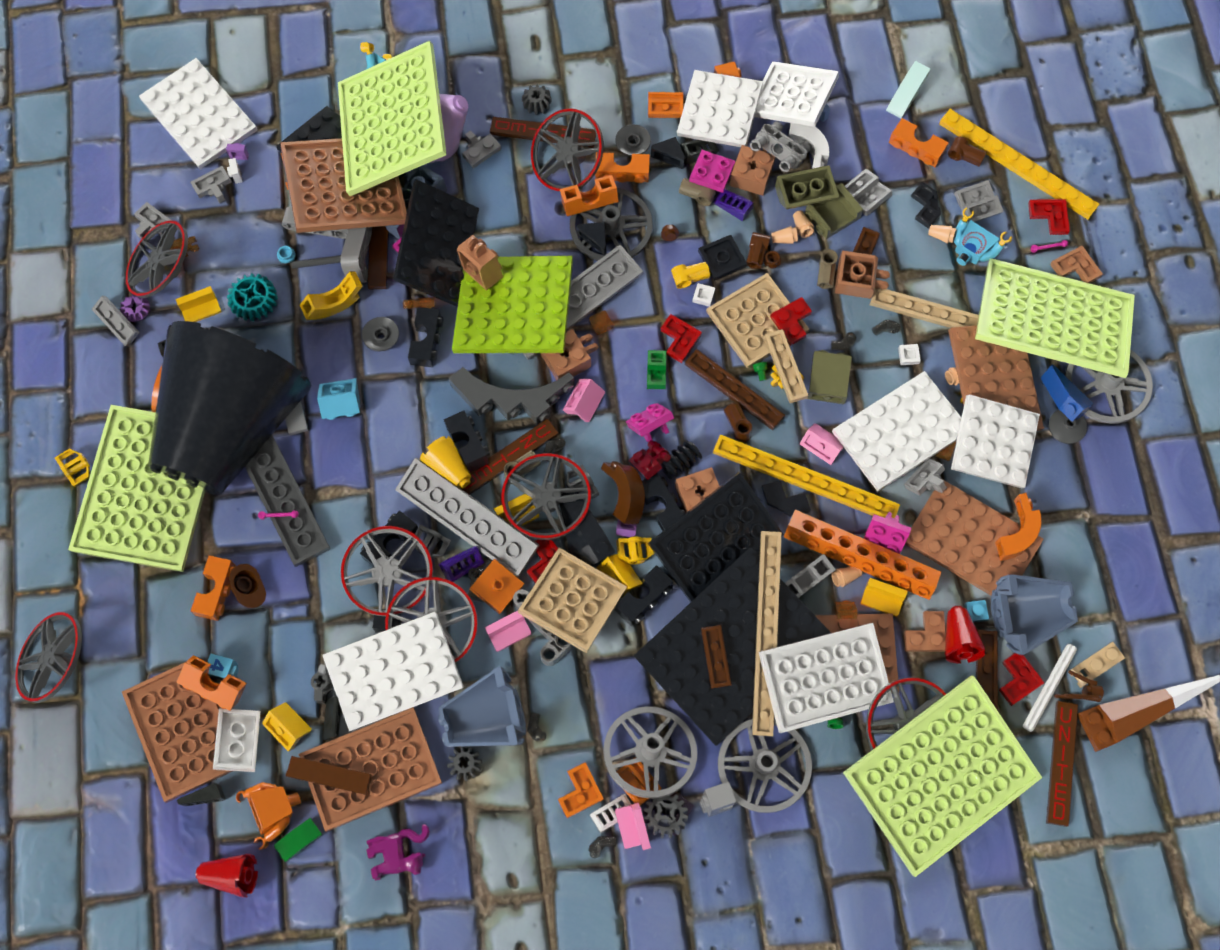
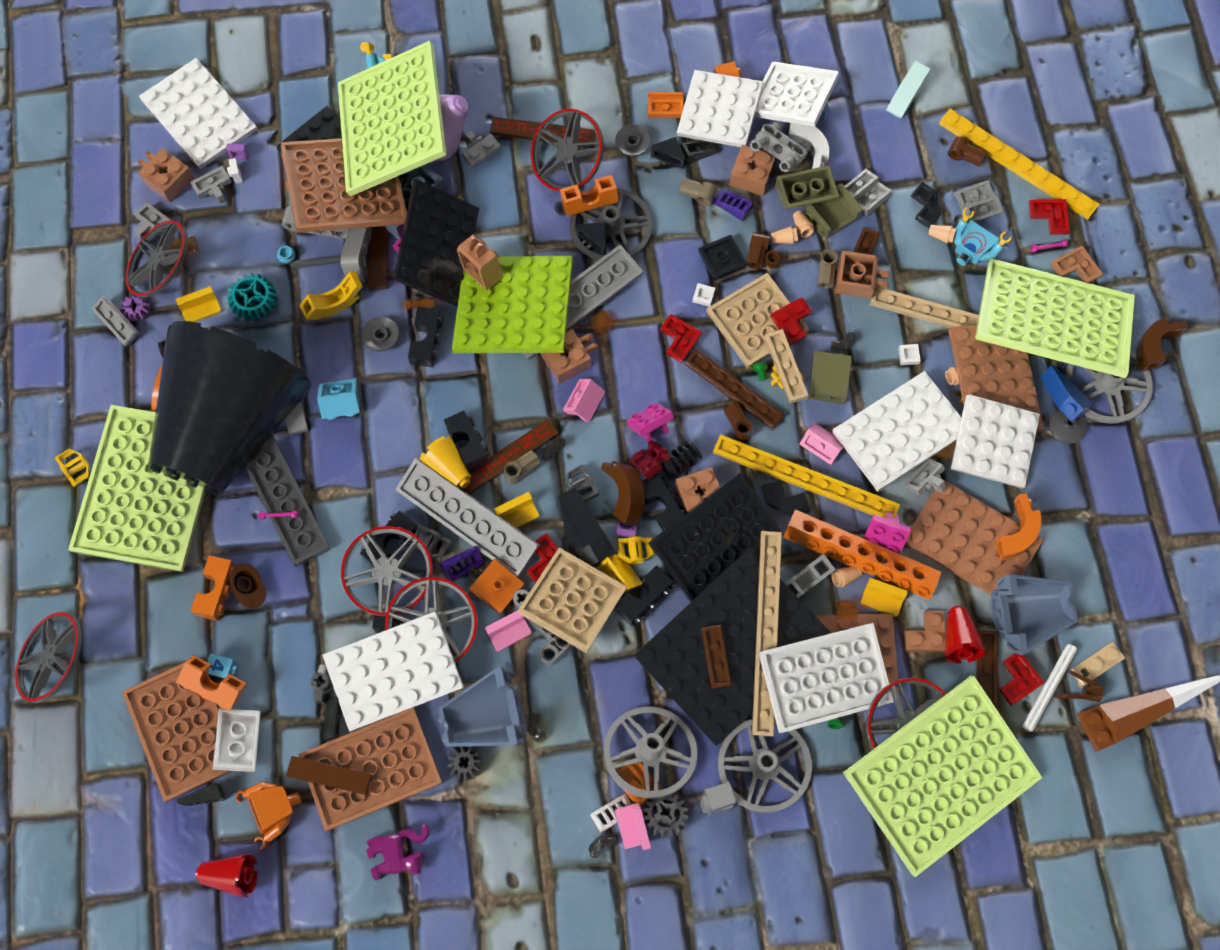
yellow panel [262,702,312,752] -> none
green slope [274,818,322,863] -> none
dark grey arch [449,367,575,424] -> none
dark grey wheel [501,453,591,540] -> none
dark grey gear [522,84,552,115] -> none
orange plate [558,762,604,819] -> none
orange arch [595,152,650,183] -> none
green slope [647,350,666,389] -> none
reddish brown plate [661,224,679,241] -> none
yellow piece [671,262,710,289] -> none
dark pink plate [689,150,735,193] -> none
clear smoke arm [872,320,901,336] -> none
orange arch [889,118,949,167] -> none
medium azure plate [964,600,989,623] -> none
reddish brown tile [1046,701,1078,827] -> none
none -> nougat hinge [137,148,194,203]
none -> reddish brown arch [1136,318,1188,372]

